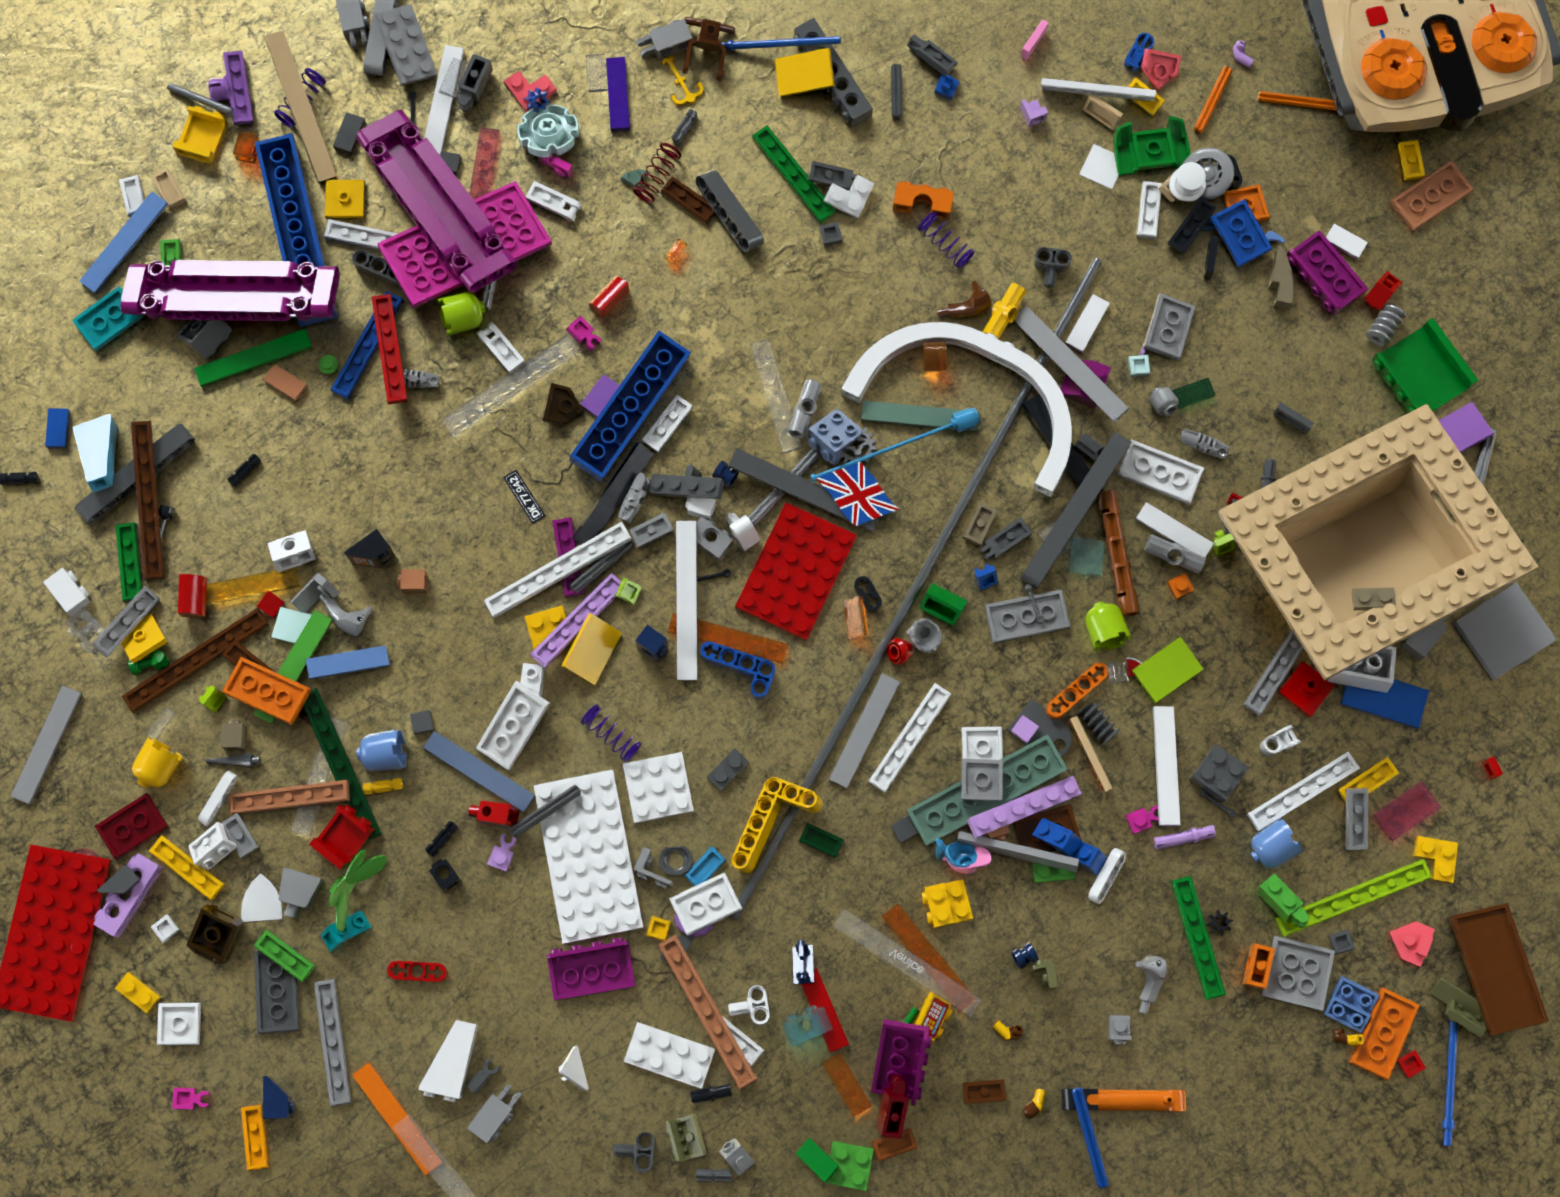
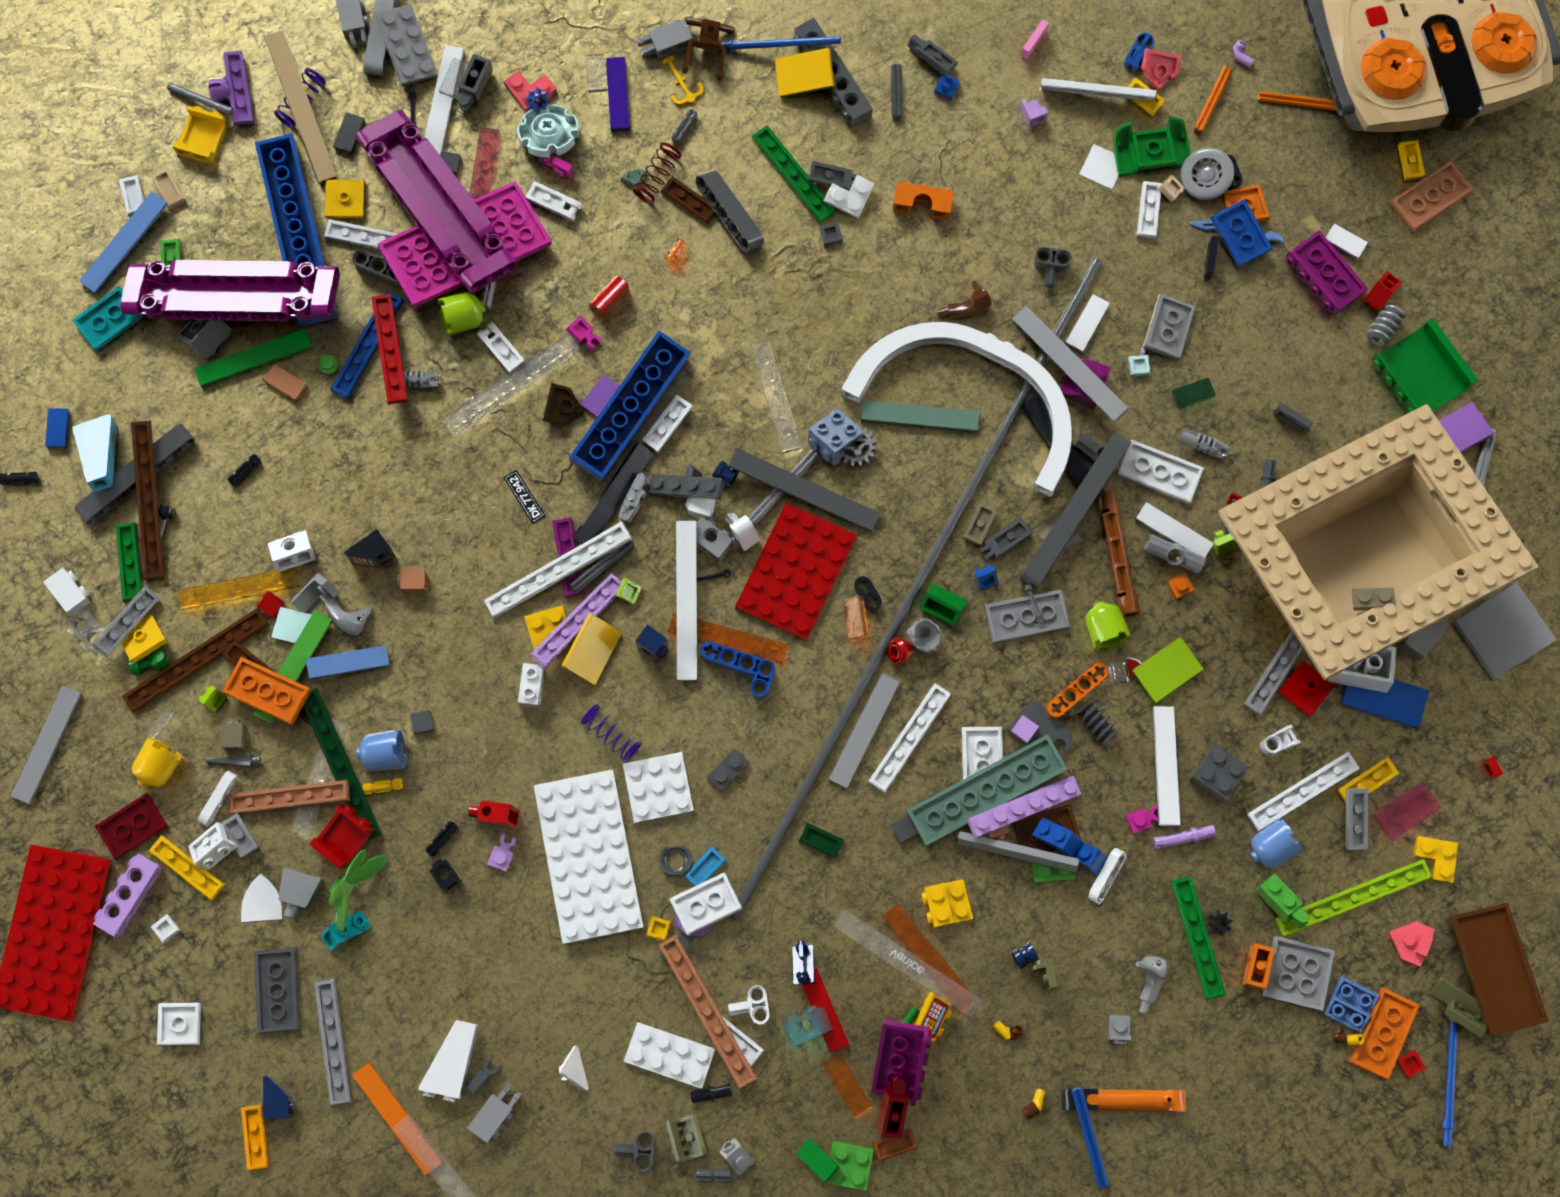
dark grey tile [97,864,141,894] -> none
yellow plate [115,972,161,1014] -> none
dark pink plate [172,1088,211,1110] -> none
red brick [178,574,207,617] -> none
dark brown slope [186,904,243,964] -> none
clear orange brick [233,131,260,164] -> none
bright green tile [254,929,316,983] -> none
red beam [387,961,448,983] -> none
sand blue tile [423,731,535,813] -> none
white tile [475,681,550,771] -> none
dark grey axle [509,785,581,838] -> none
magenta bracket [546,938,636,1001] -> none
light grey plate [629,513,674,549] -> none
light grey bracket [634,847,673,889] -> none
yellow beam [732,777,823,874] -> none
light grey piece [788,379,822,438] -> none
flag [810,408,980,526] -> none
dark purple piece [918,212,975,268] -> none
clear orange piece [922,341,947,371] -> none
dark azure hair [935,839,992,874] -> none
light grey plate [961,759,1003,801] -> none
reddish brown plate [962,1079,1006,1104] -> none
yellow piece [983,283,1027,339] -> none
clear light blue piece [1068,537,1105,576] -> none
tan tile [1068,716,1112,794] -> none
tan tile [1082,93,1123,130] -> none
light grey head [1149,387,1179,416] -> none
black plate [1168,197,1217,255] -> none
white piece [1169,162,1206,202] -> none
dark grey hinge [1200,789,1236,818] -> none
dark tan slope [1269,245,1293,310] -> none
dark grey tile [1328,930,1355,956] -> none

